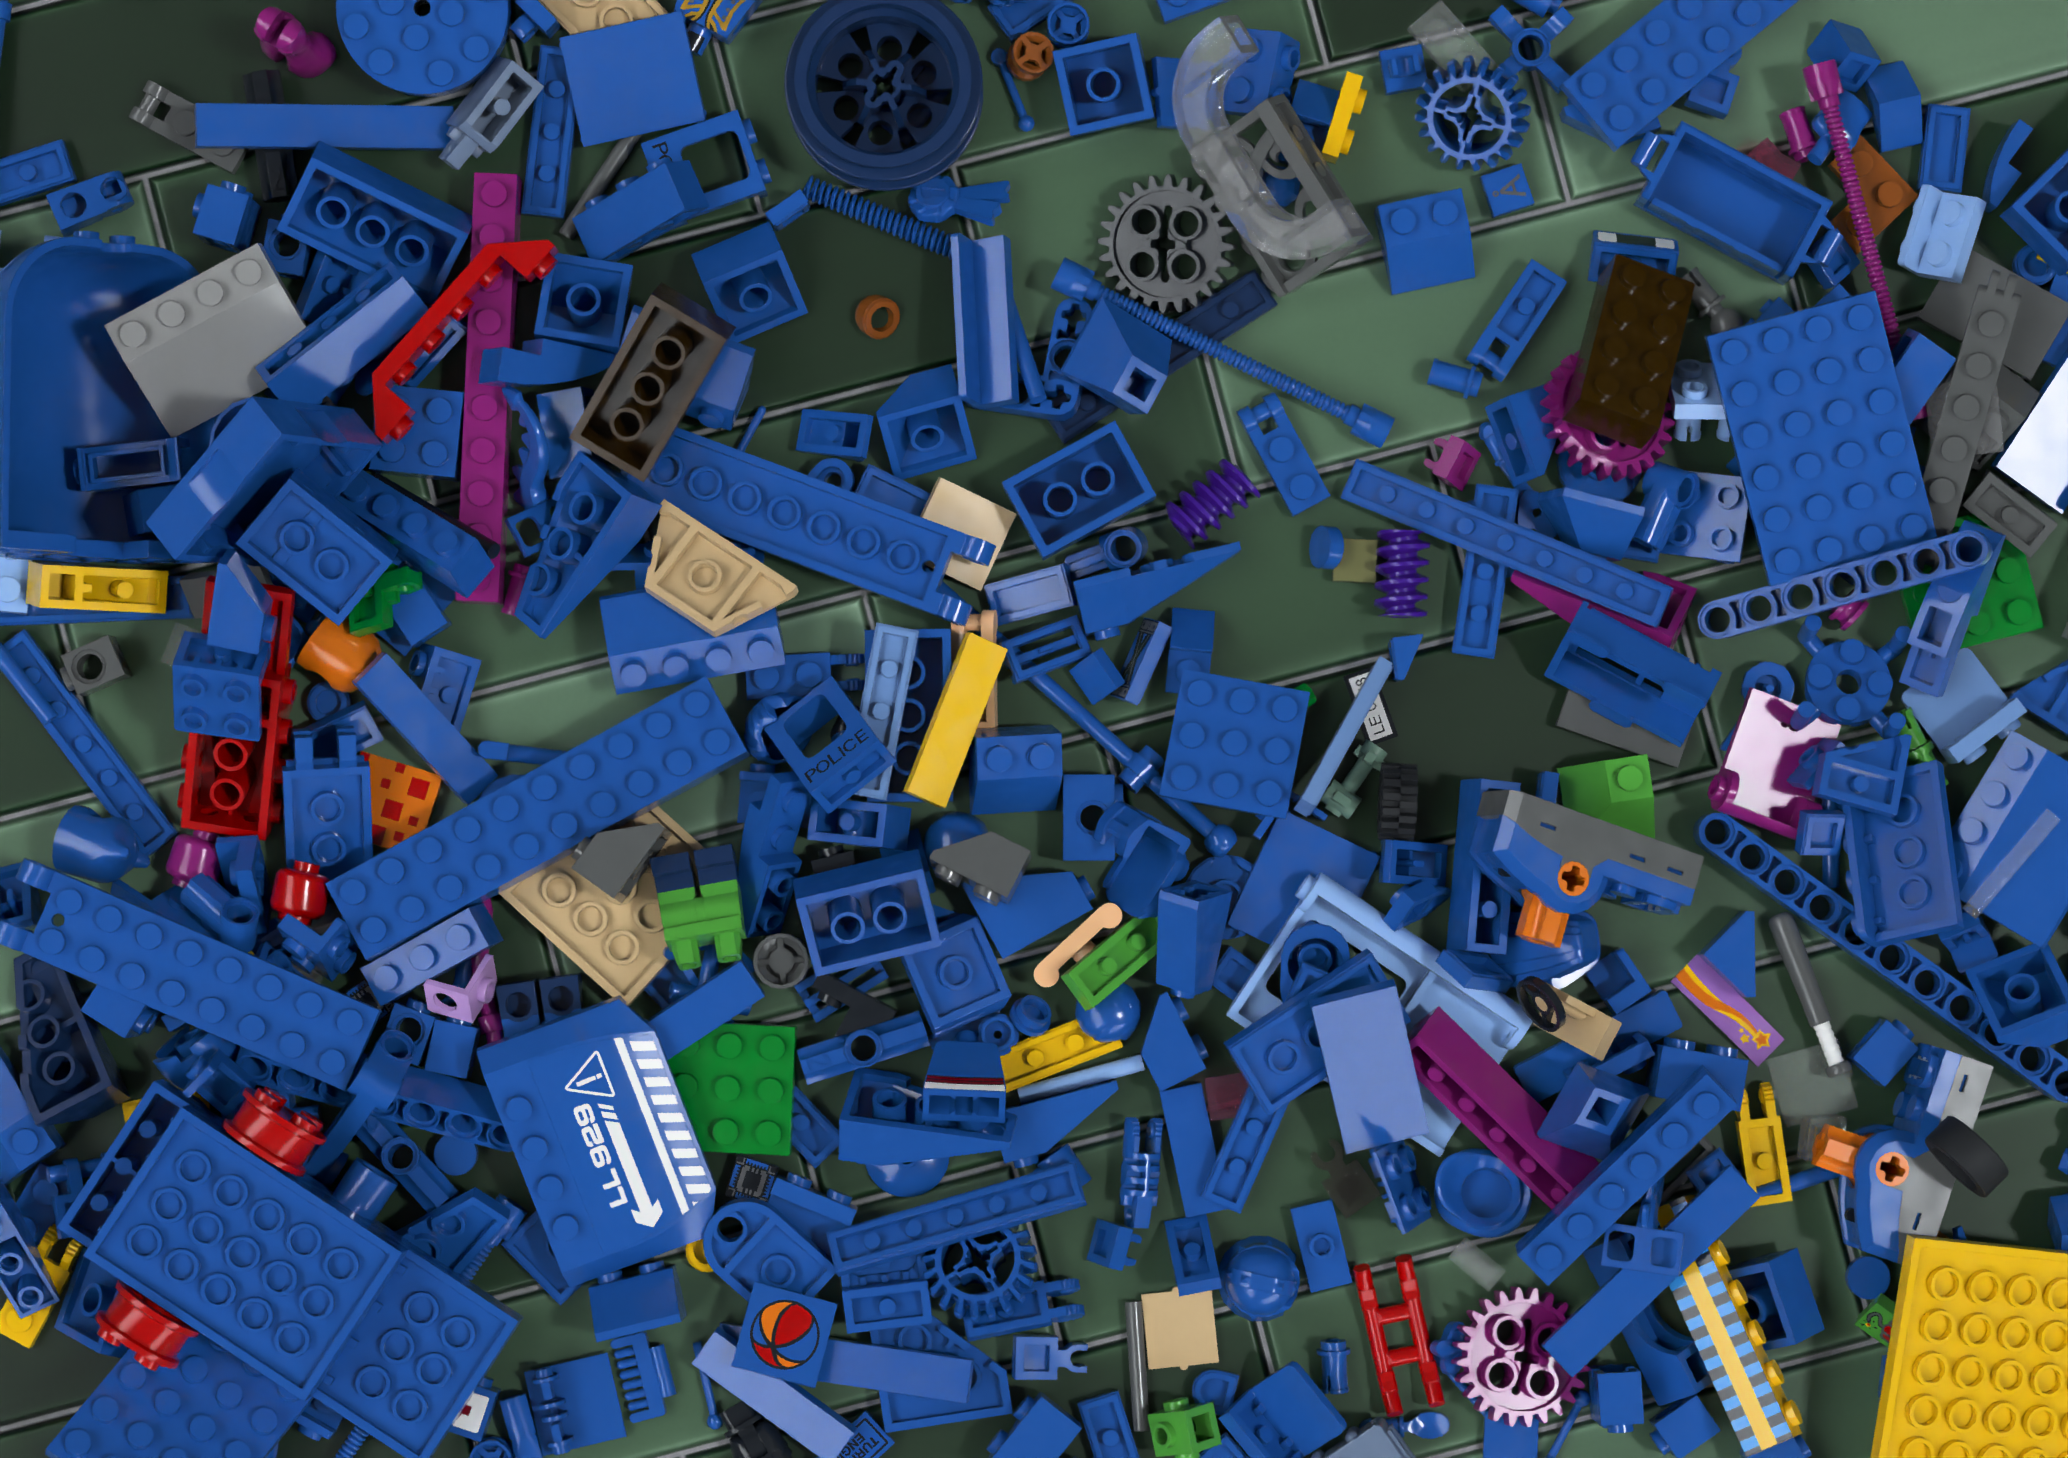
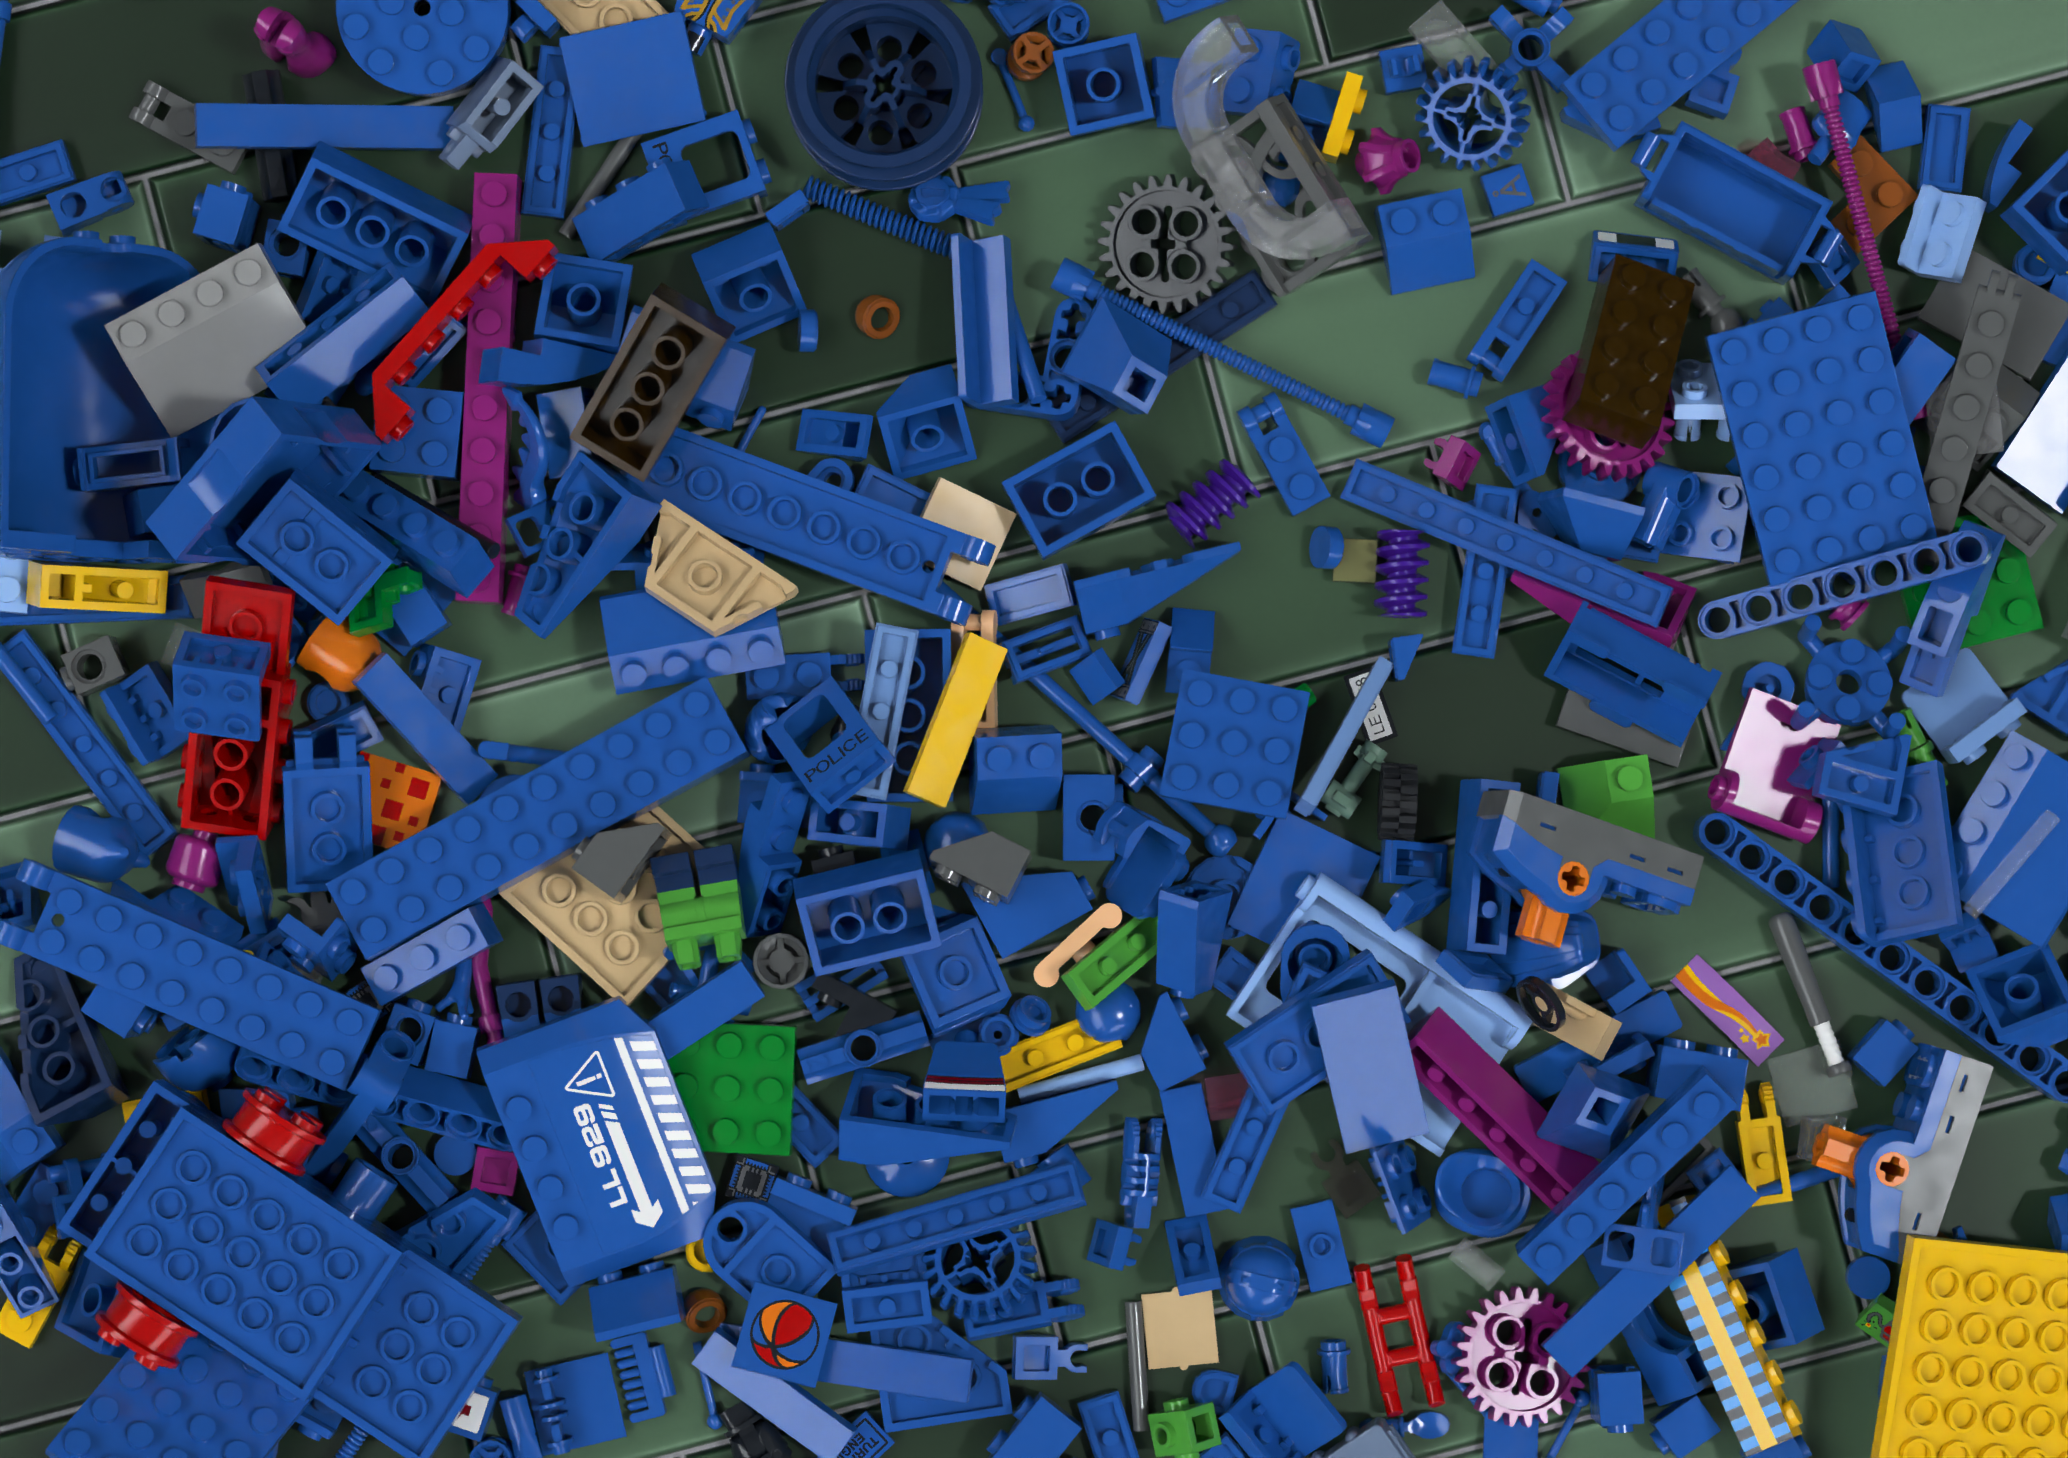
blue piece [180,873,260,952] -> none
blue bracket [182,1048,258,1117] -> none
blue slope [206,549,277,655] -> none
red head [270,860,330,926] -> none
lavender bracket [423,954,497,1023] -> none
blue axle [1065,526,1148,580] -> none
blue slope [1698,911,1756,997] -> none
blue tile [1794,809,1846,856] -> none
black tyre [1925,1116,2009,1198] -> none
none -> blue bracket [100,660,189,766]
none -> magenta plate [471,1146,519,1196]
none -> dark orange piece [684,1288,727,1333]
none -> blue tile [798,309,818,352]
none -> magenta rock [1355,127,1421,195]

